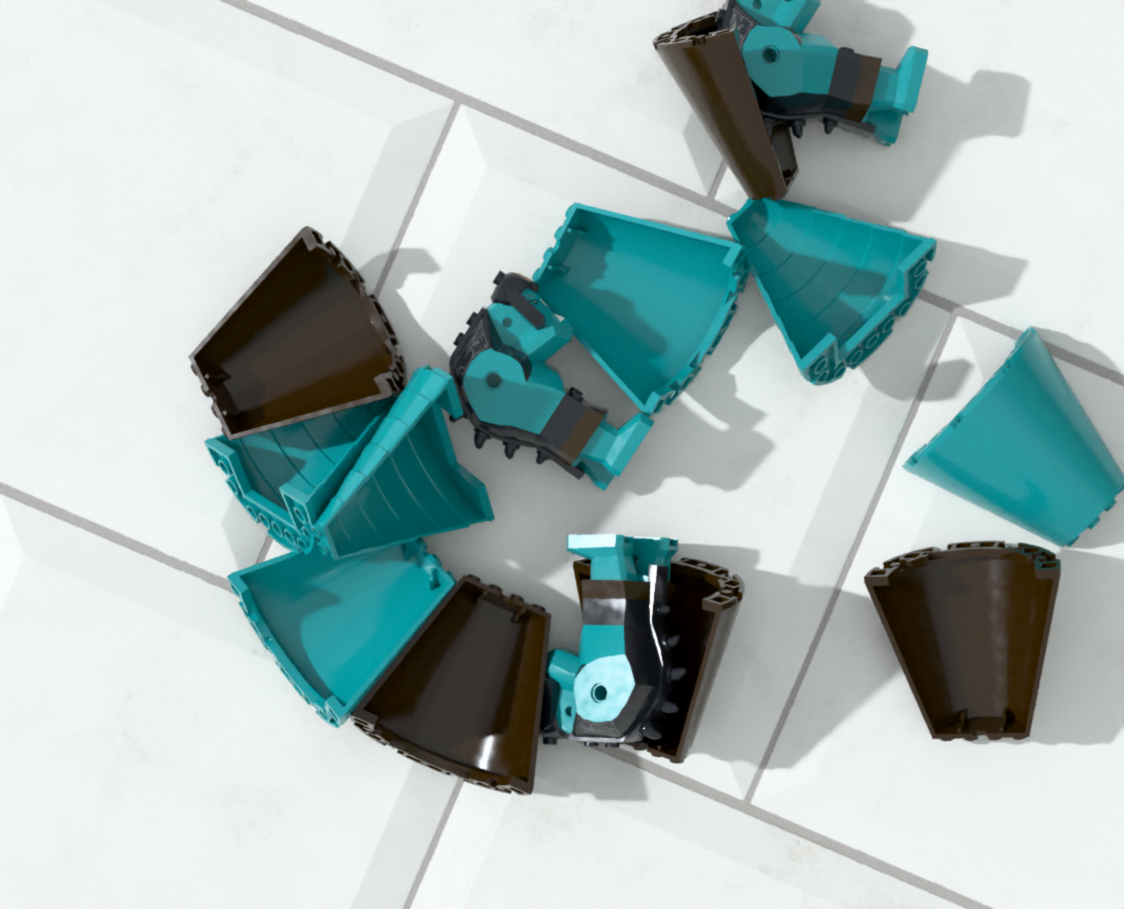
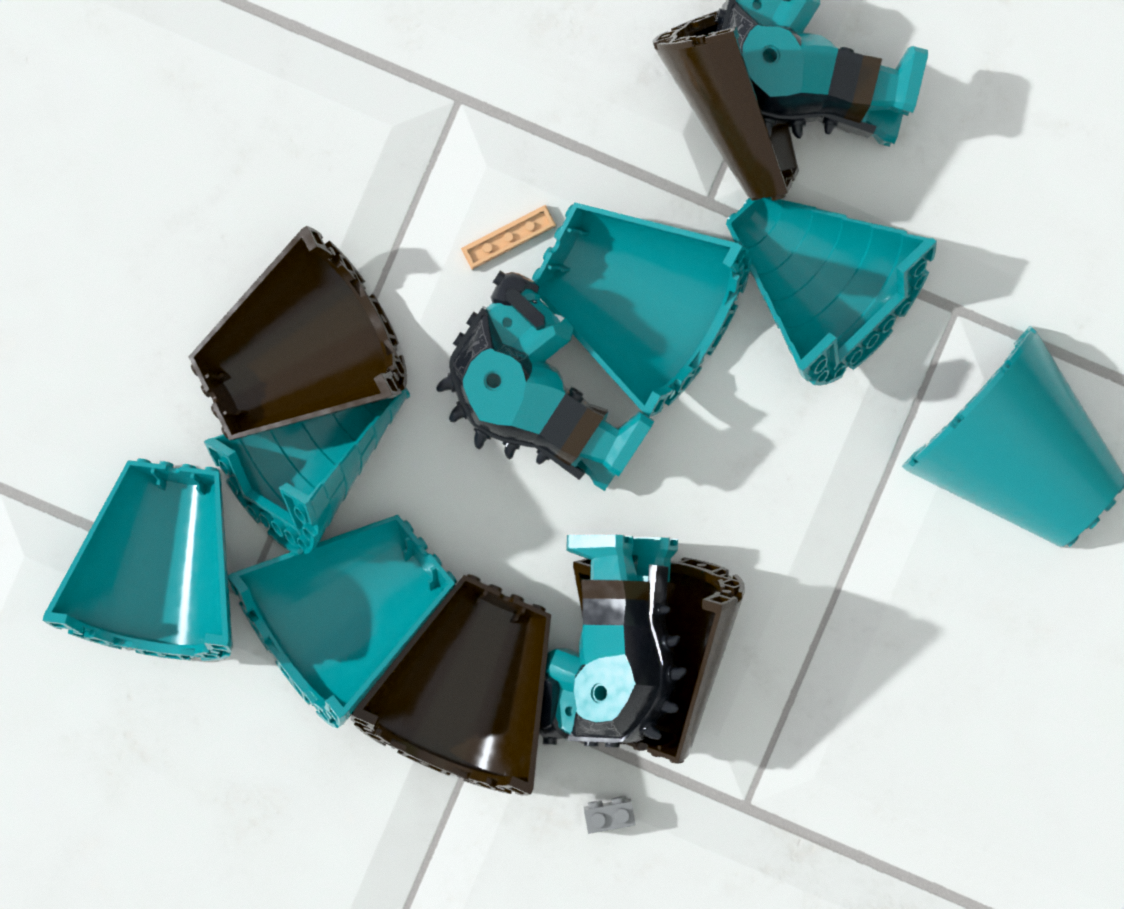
teal cone [311,365,495,560] -> none
dark brown cone [864,541,1062,741] -> none
none -> teal cone [42,458,233,661]
none -> light nougat tile [461,205,557,270]
none -> light grey brick [584,796,636,834]

